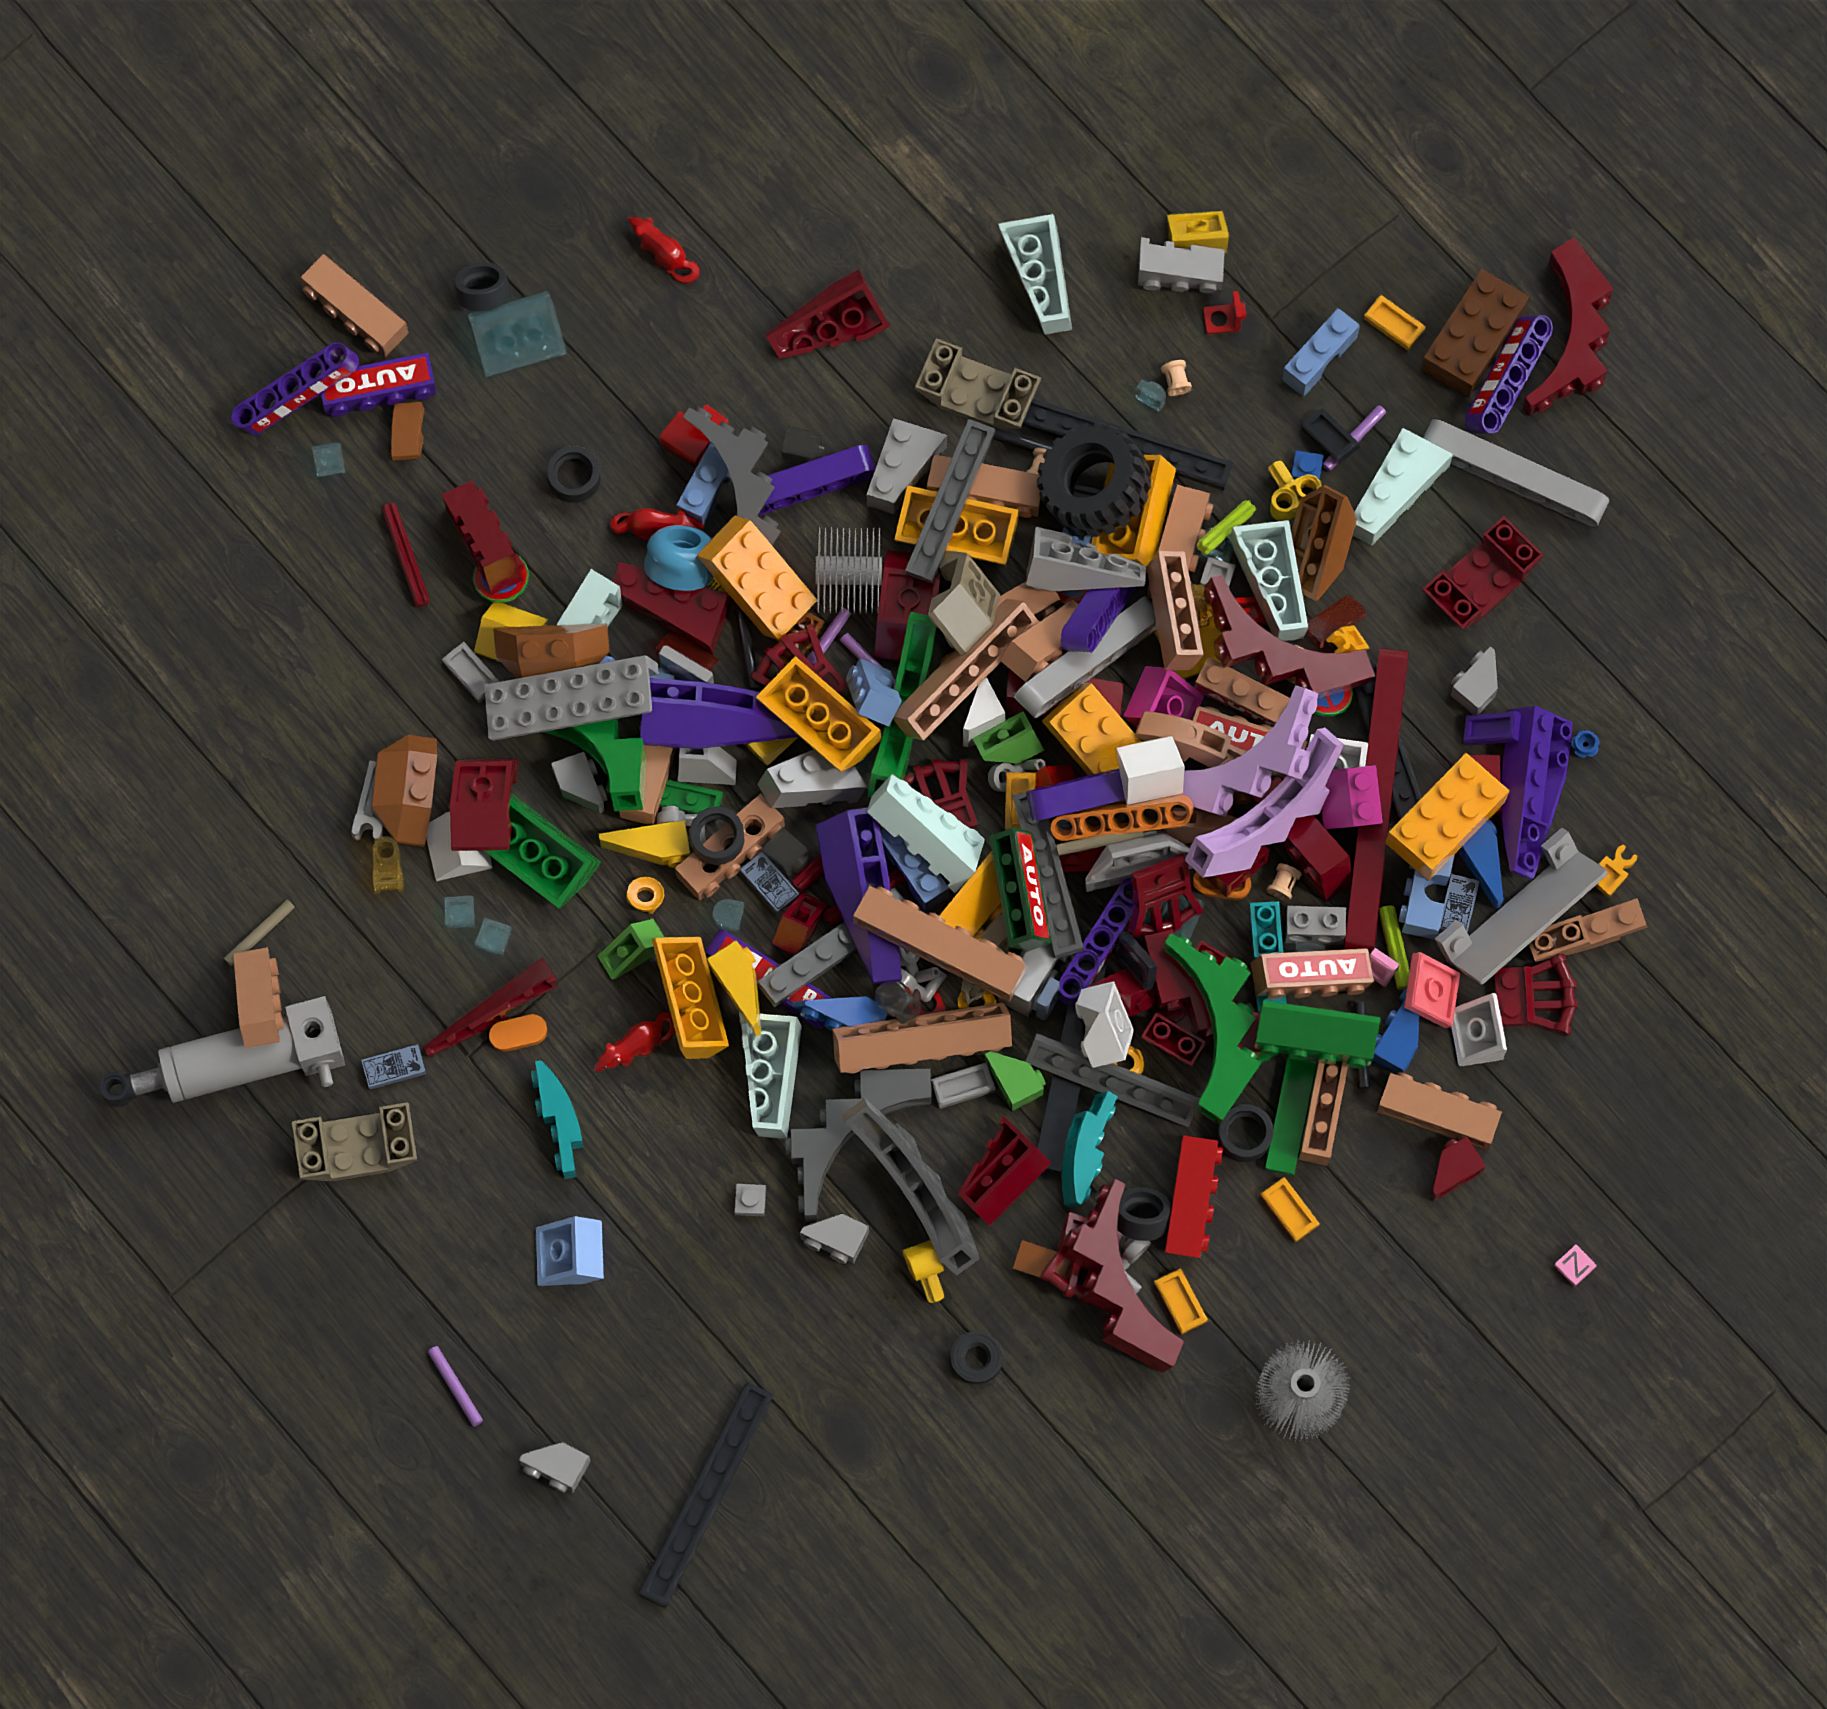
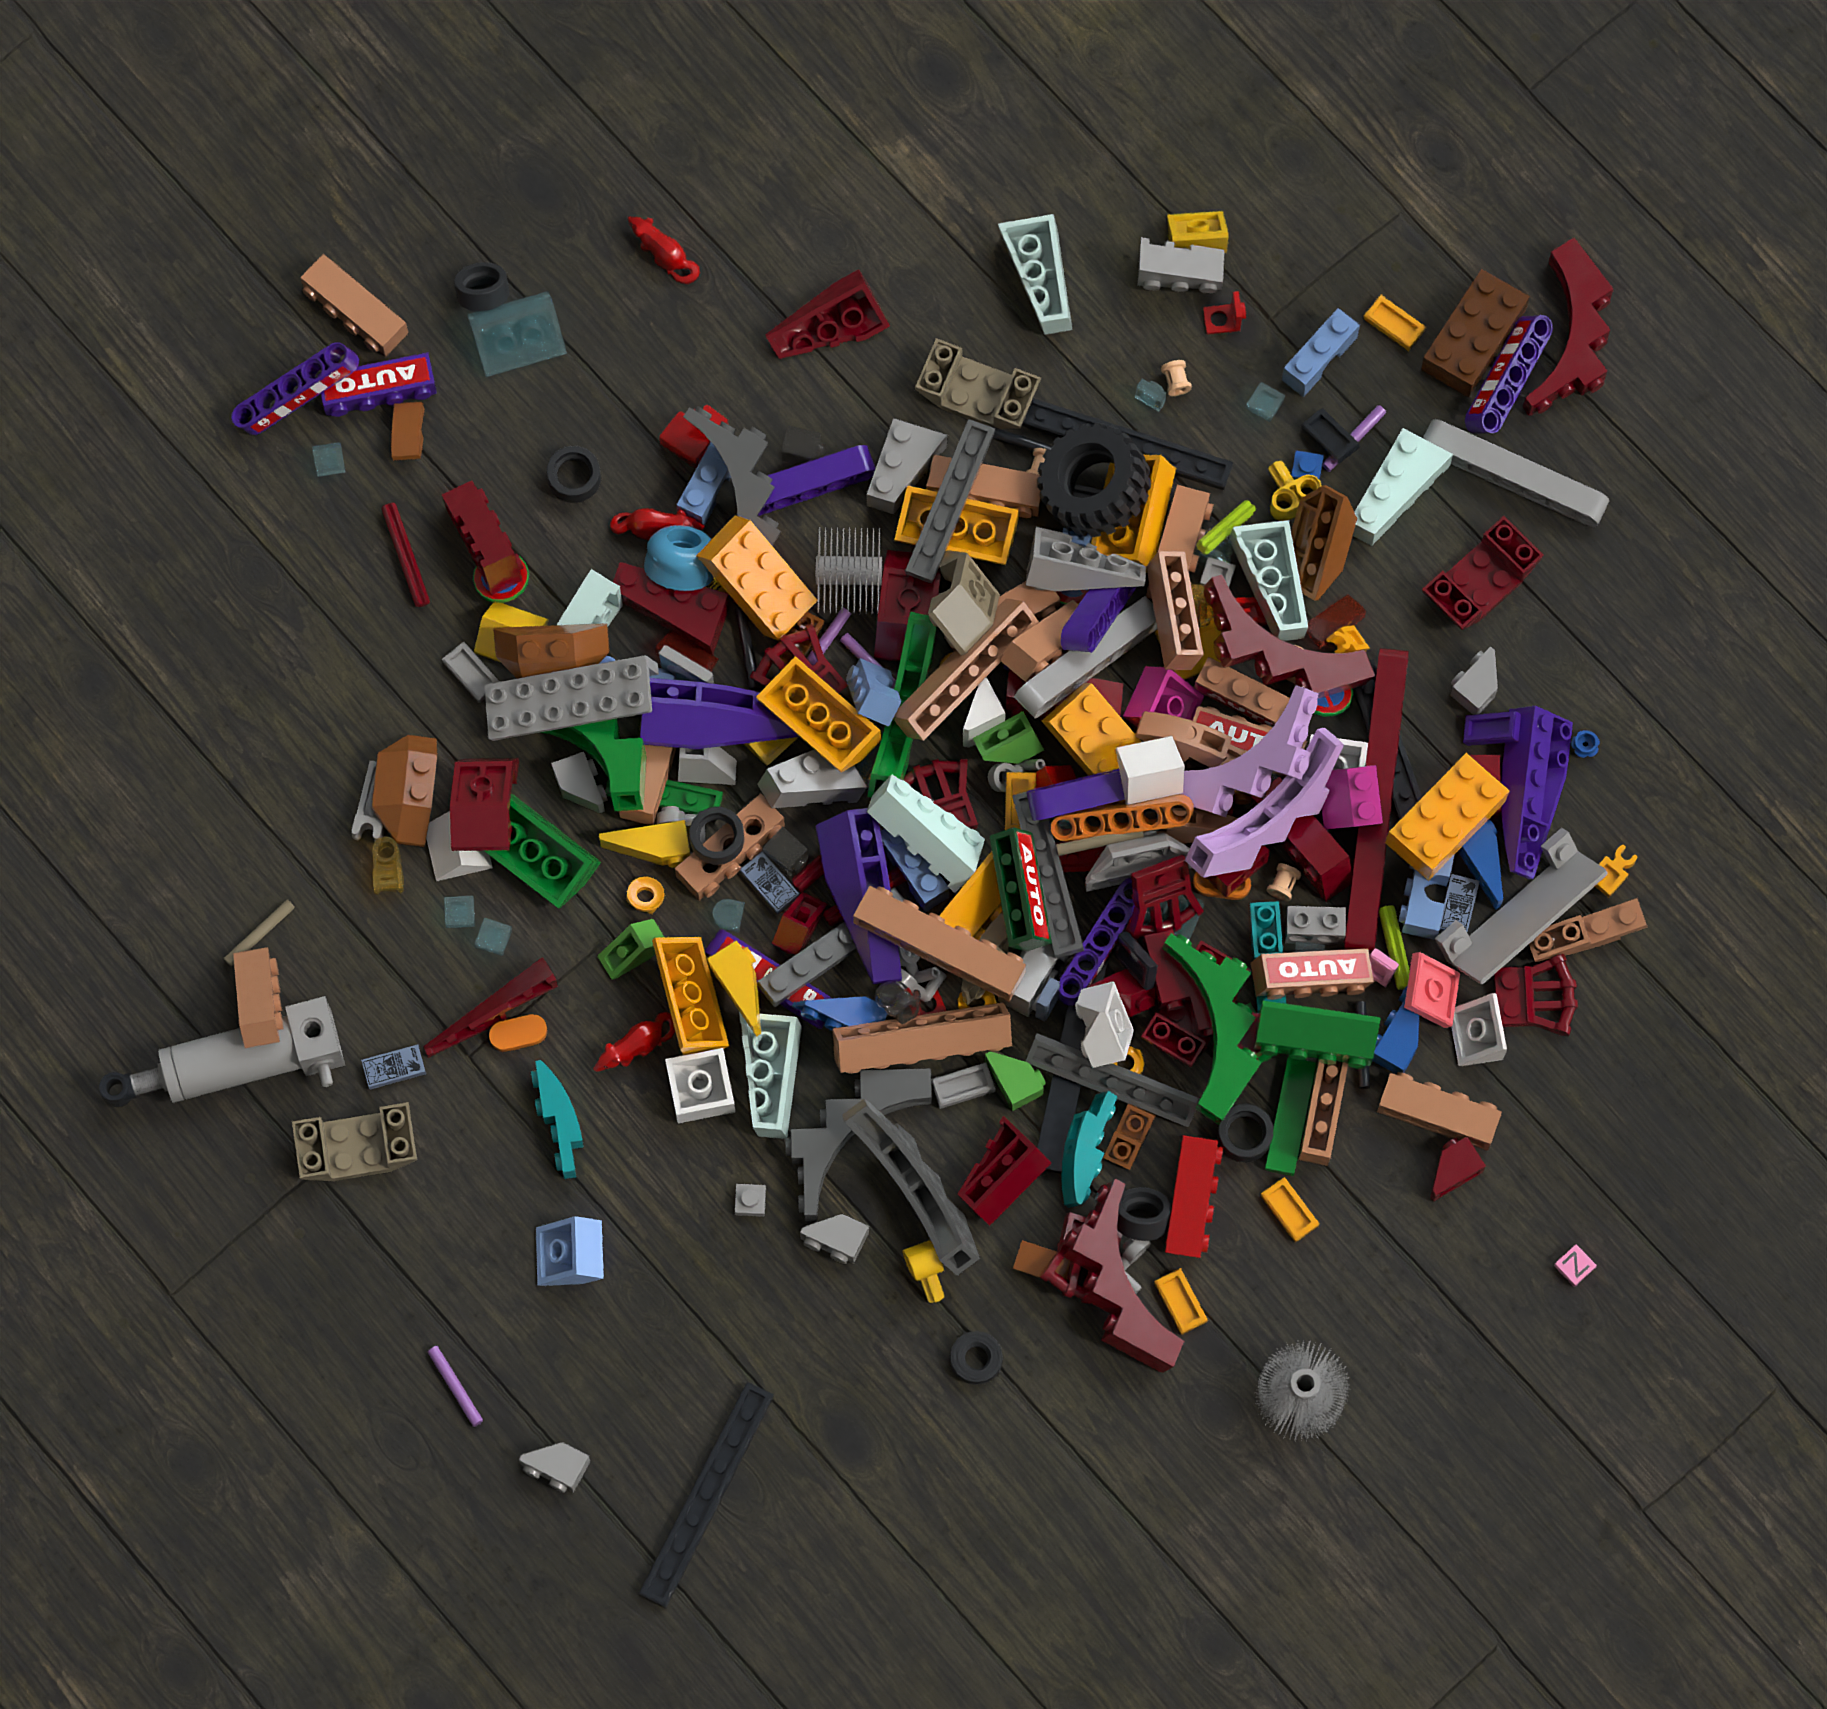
none -> white slope [665,1048,735,1123]
none -> dark orange slope [1103,1104,1156,1170]
none -> clear light blue plate [1246,382,1285,422]

